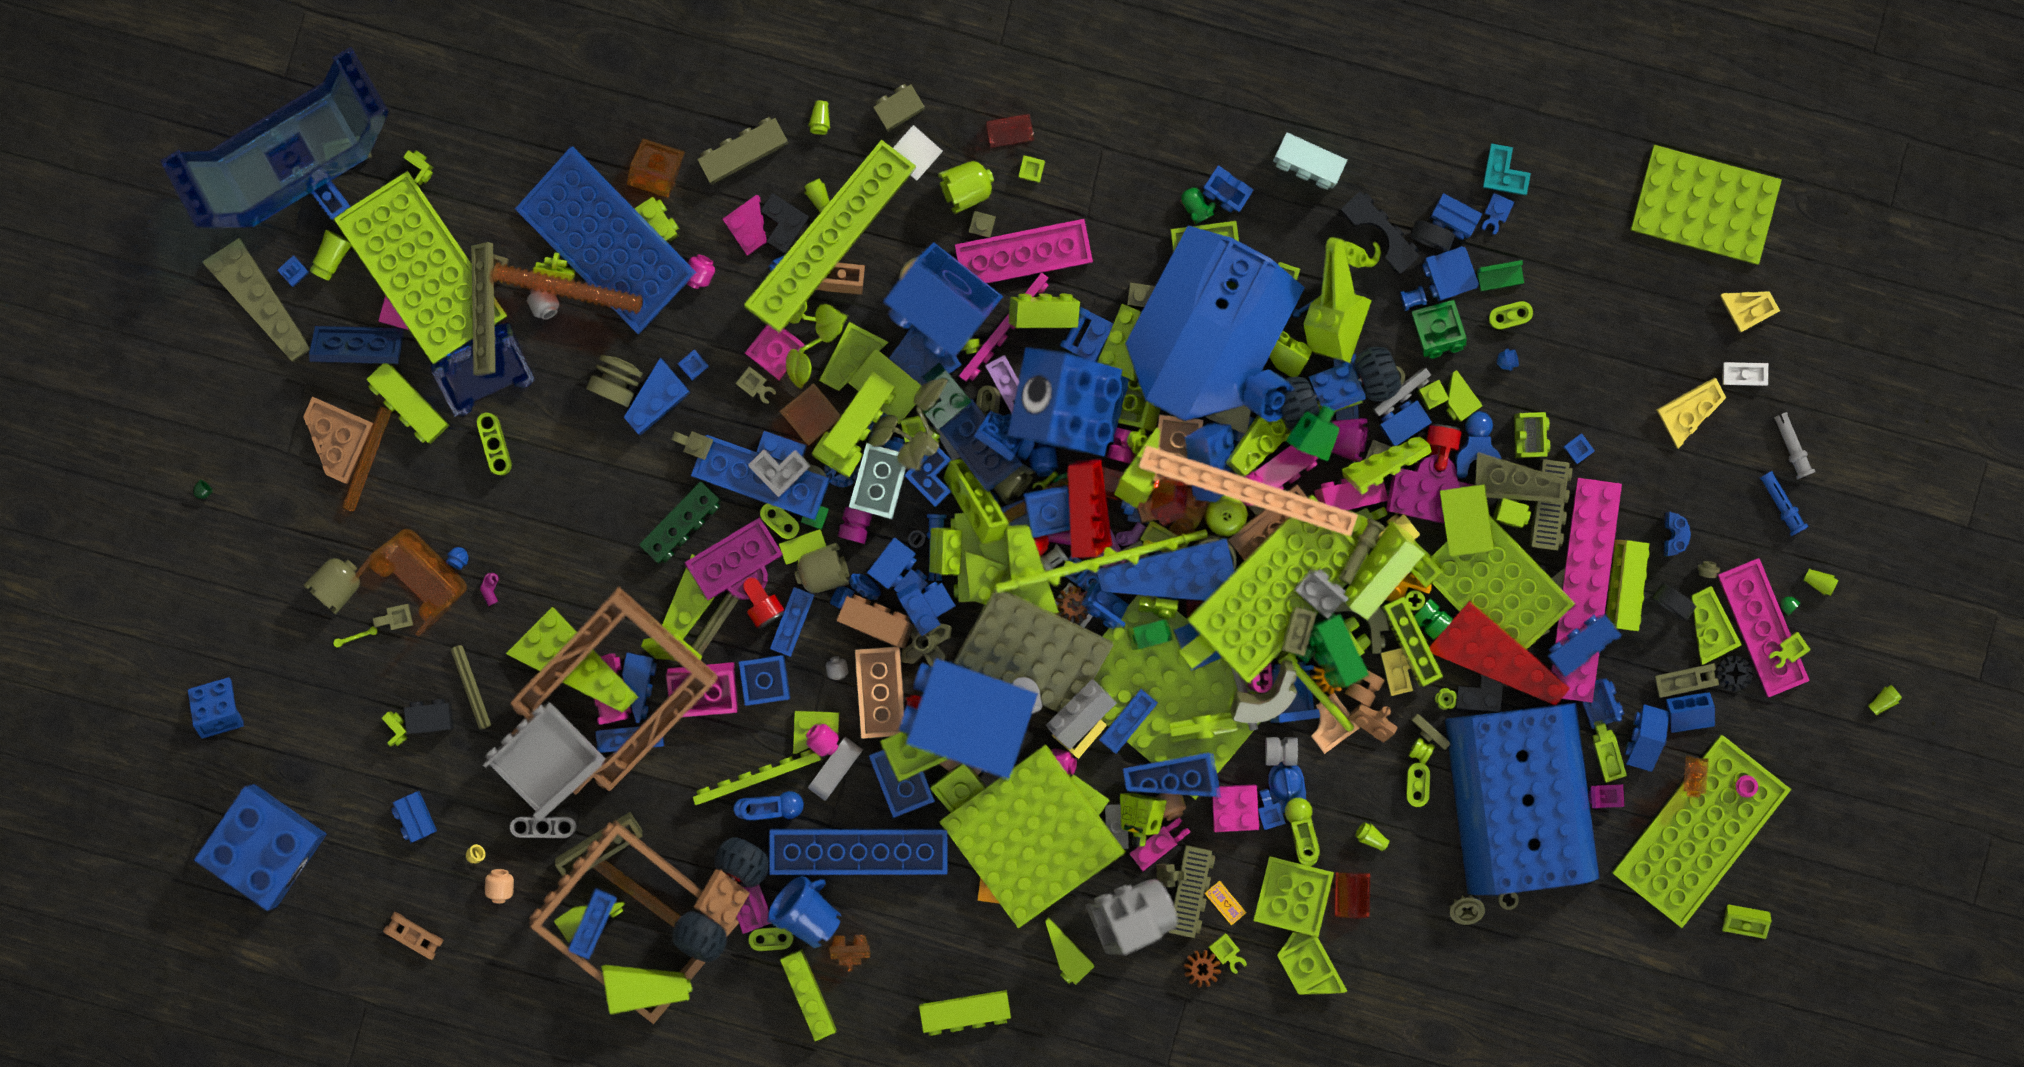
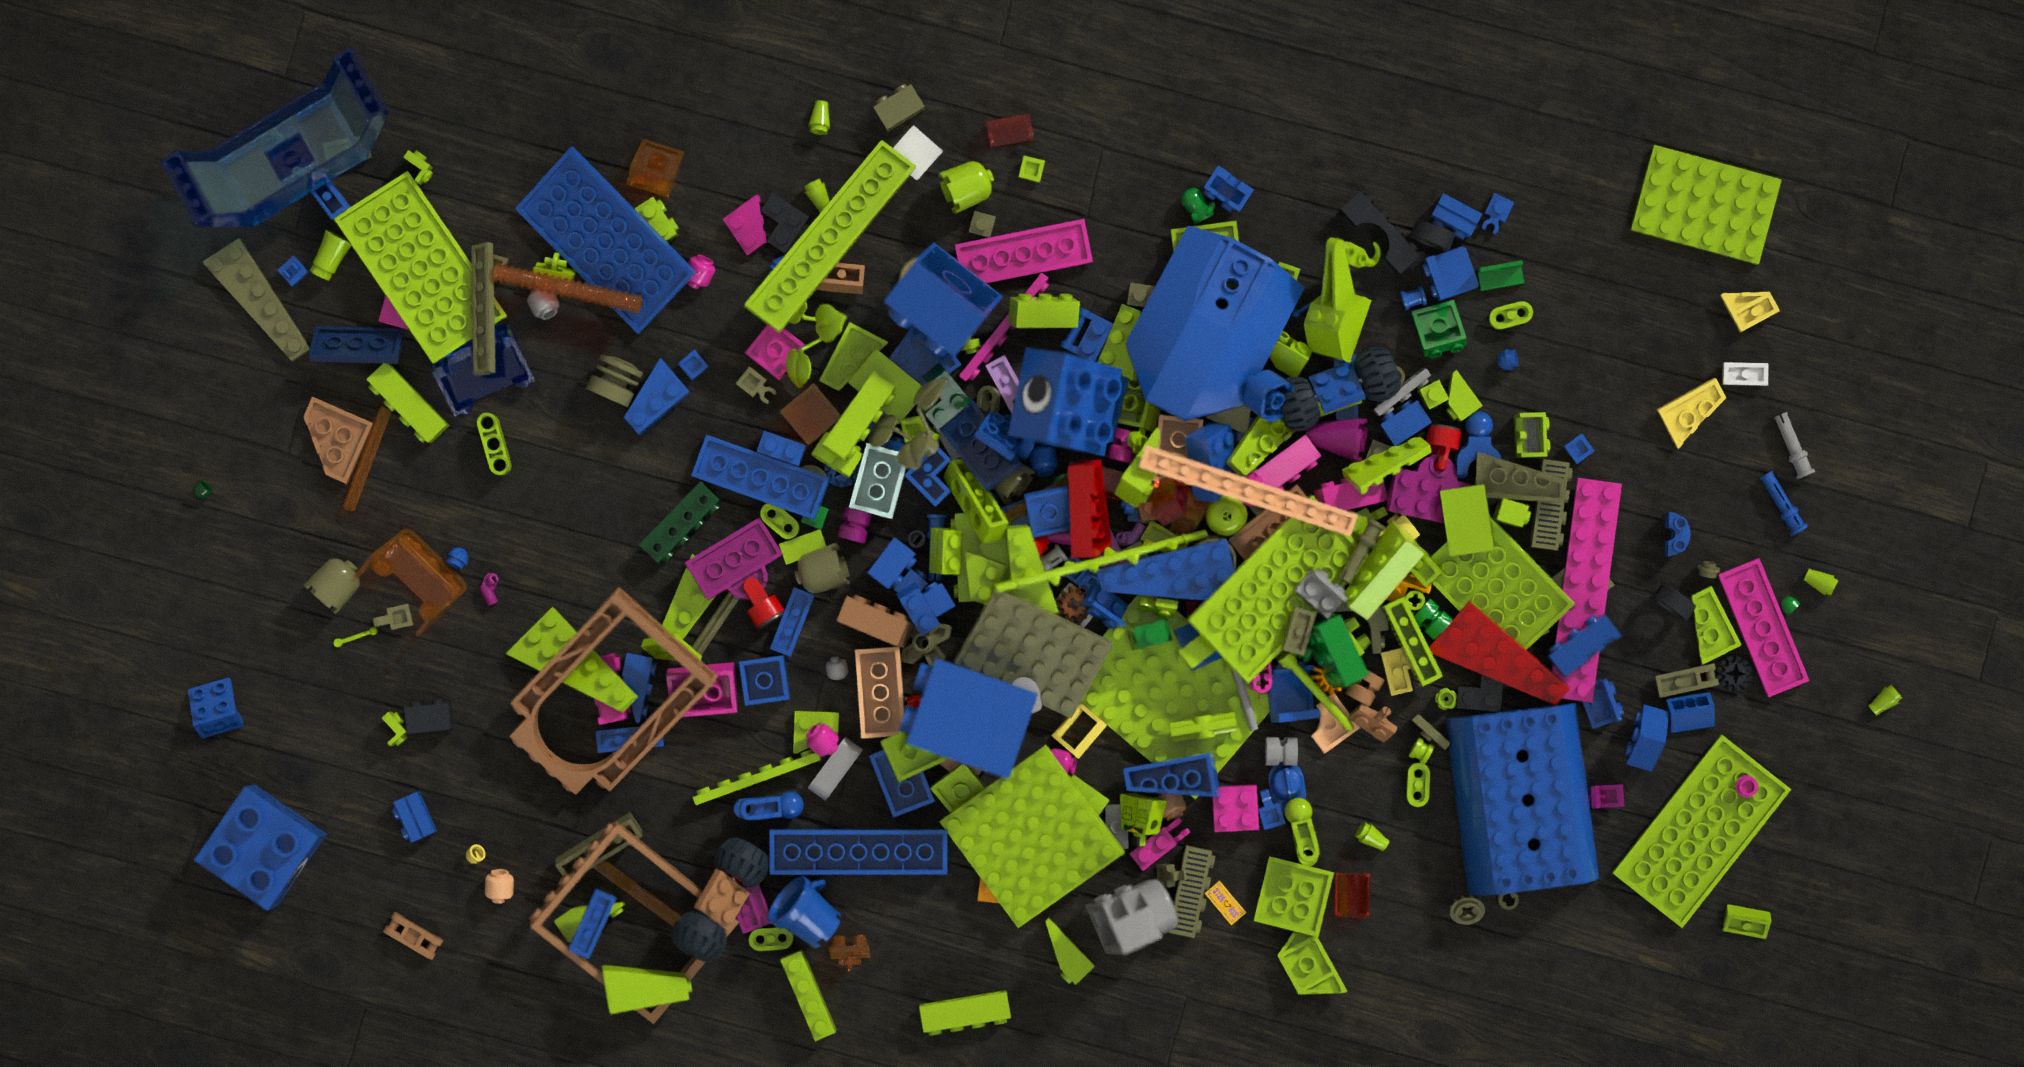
olive axle [451,645,491,729] -> none
light grey panel [483,702,605,822] -> none
light grey beam [510,816,576,838] -> none
olive plate [671,431,713,460] -> none
olive brick [697,117,789,185] -> none
light grey plate [748,450,811,497] -> none
blue tile [830,586,855,609] -> none
blue gear [849,574,881,600] -> none
lime hand [1033,471,1058,490] -> none
light grey brick [1046,679,1117,749] -> none
blue tile [1099,689,1158,754] -> none
dark orange gear [1184,950,1221,987] -> none
lime plate [1209,933,1247,974] -> none
arch [1230,660,1297,723] -> none
light aqua brick [1273,133,1347,190] -> none
green torso [1286,405,1339,461] -> none
teal plate [1483,144,1531,196] -> none
lime hinge [1592,720,1627,783] -> none
lime brick [1606,540,1649,631] -> none
clear orange hips [1684,756,1709,798] -> none
lime plate [1768,632,1810,668] -> none

